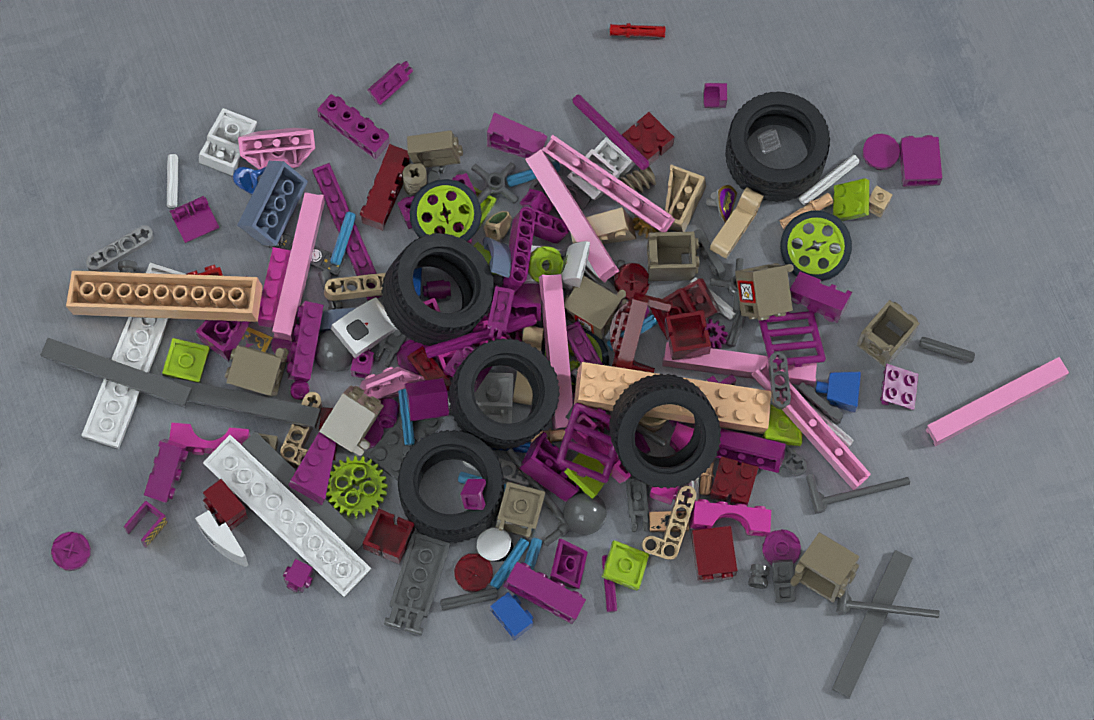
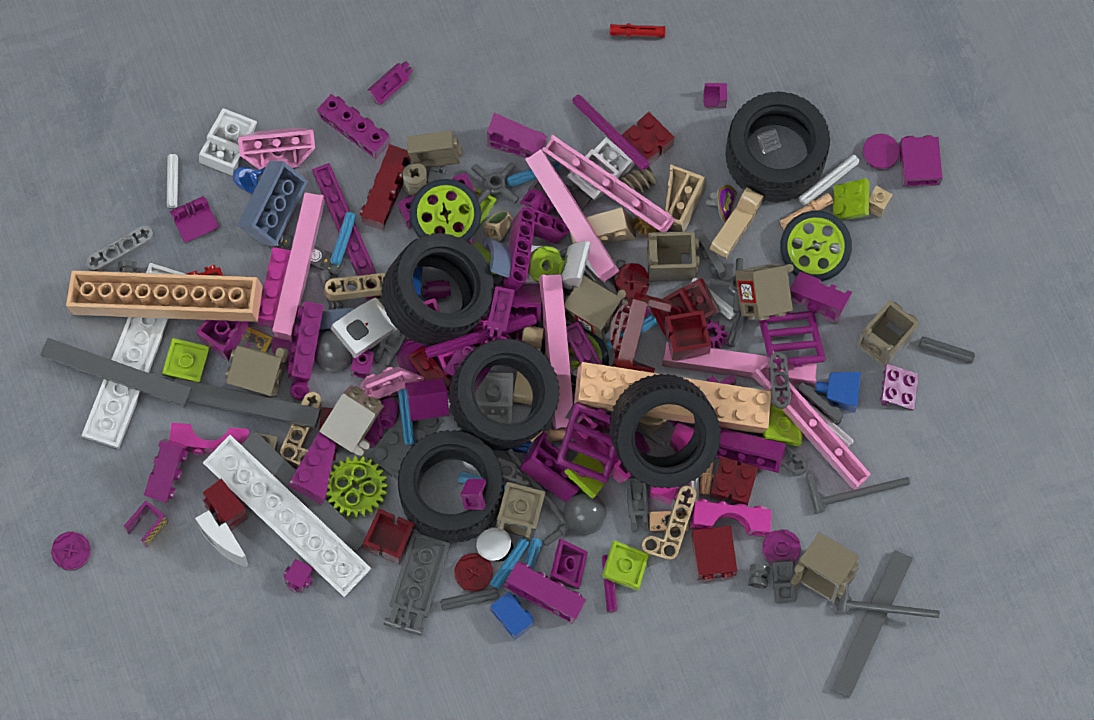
bright pink tile [926,357,1069,447] -> none

